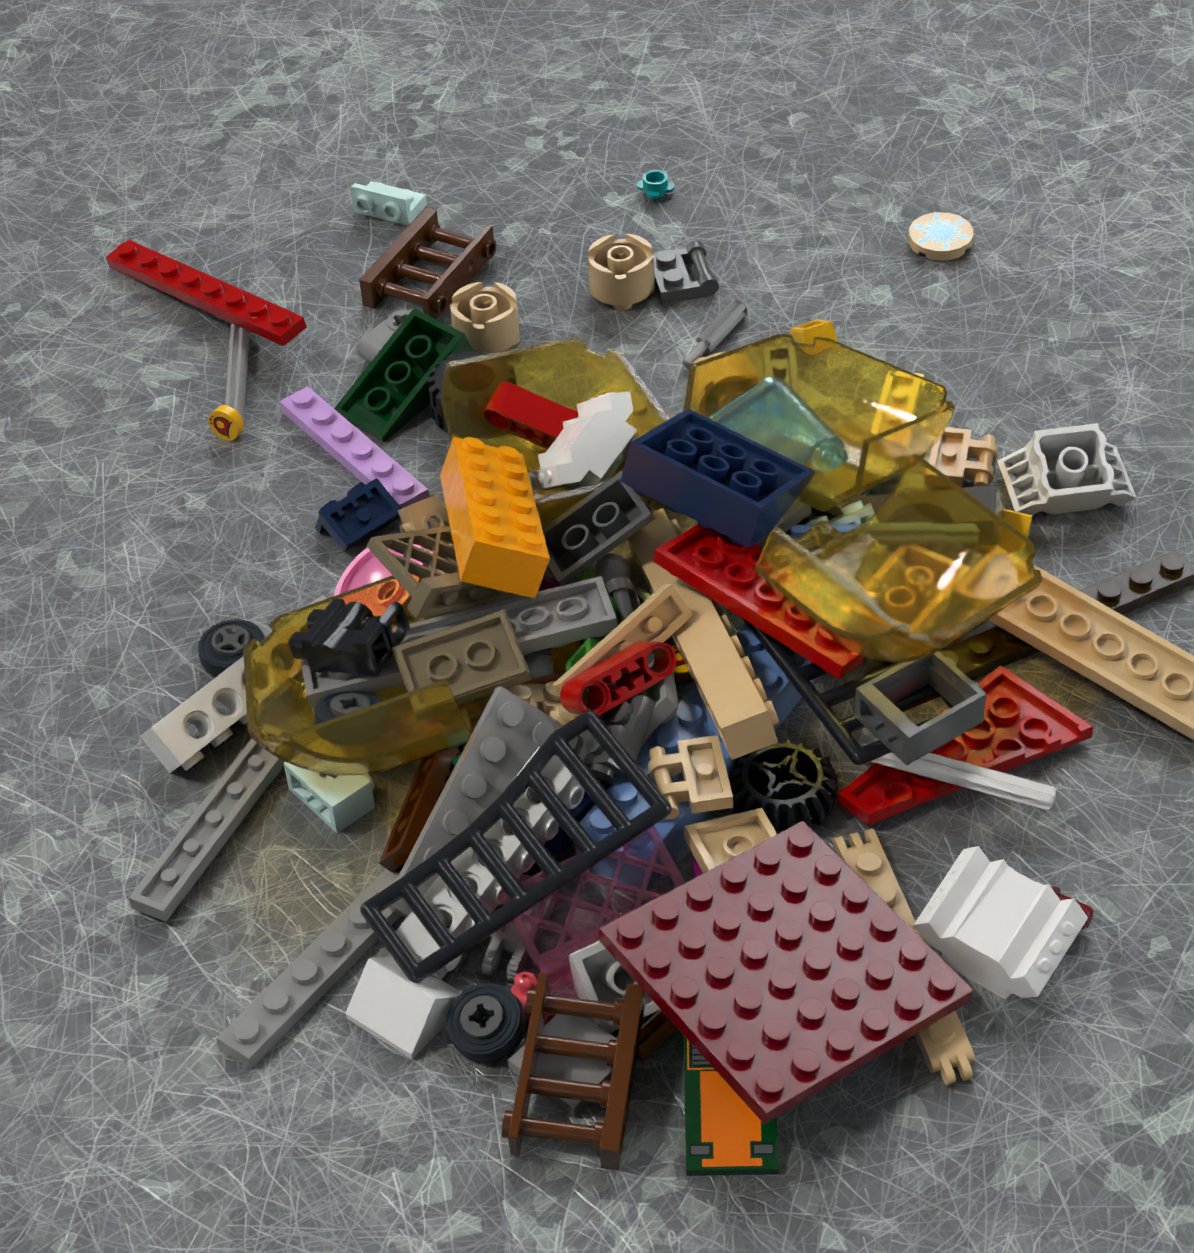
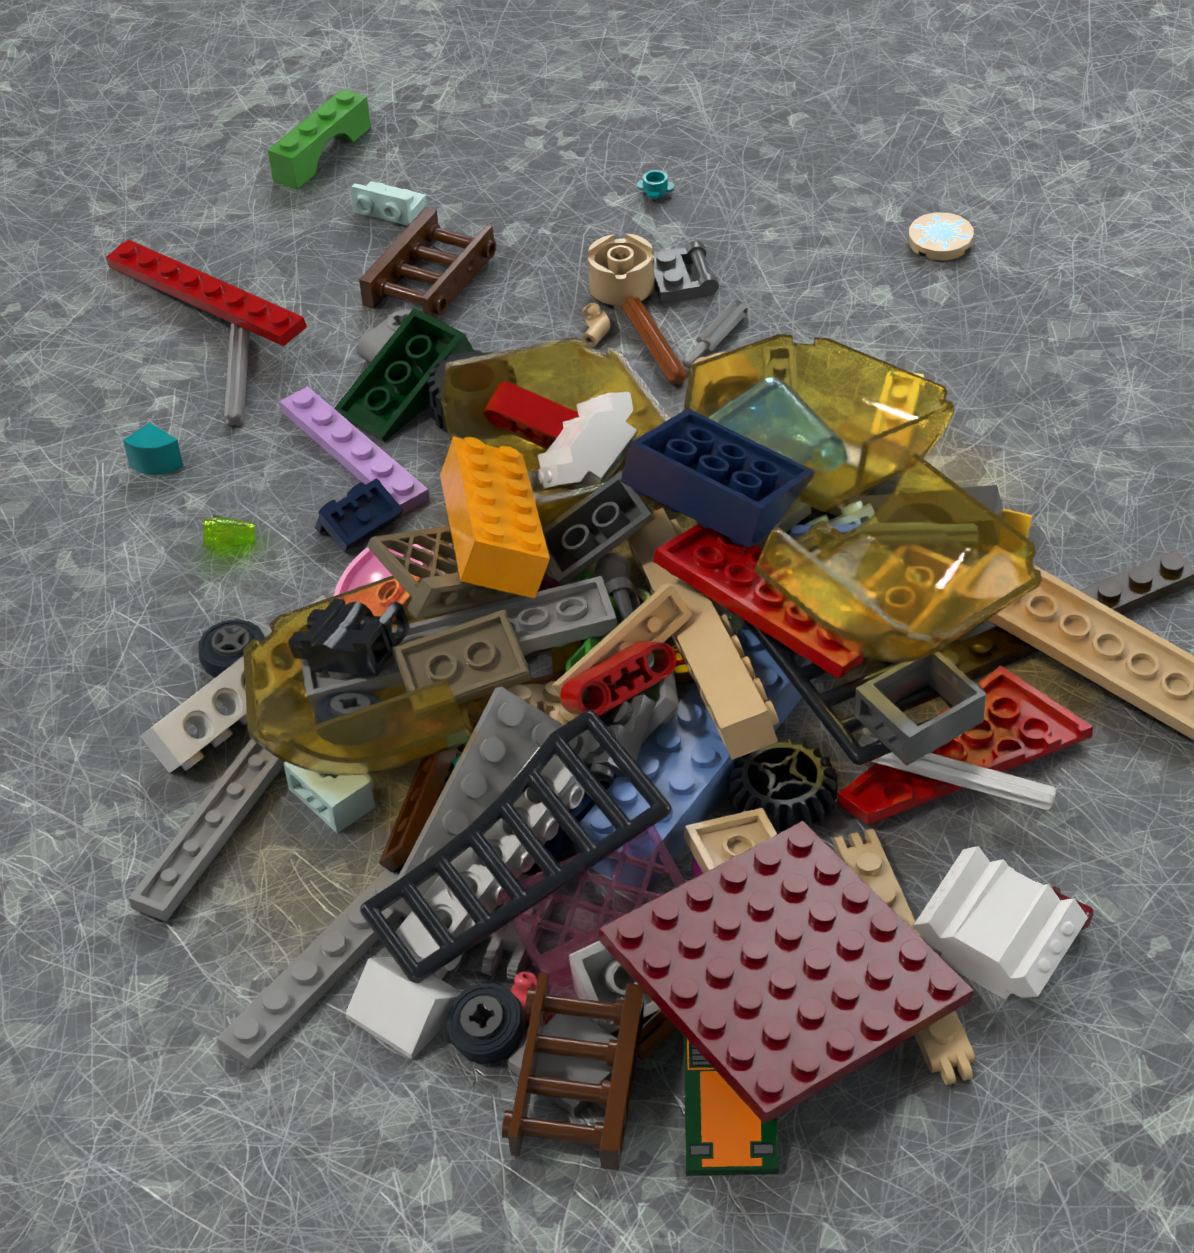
yellow tile [208,405,244,441] -> none
tan brick [398,494,450,533] -> none
tan brick [450,282,520,354] -> none
tan plate [648,735,733,819] -> none
yellow slope [789,319,838,355] -> none
tan plate [926,426,998,488] -> none
white slope [997,423,1137,515] -> none
none -> teal brick [123,422,183,475]
none -> clear neon green cone [203,514,255,551]
none -> bright green arch [268,88,371,190]
none -> tan arm [582,303,611,348]
none -> dark orange axle [622,296,687,386]

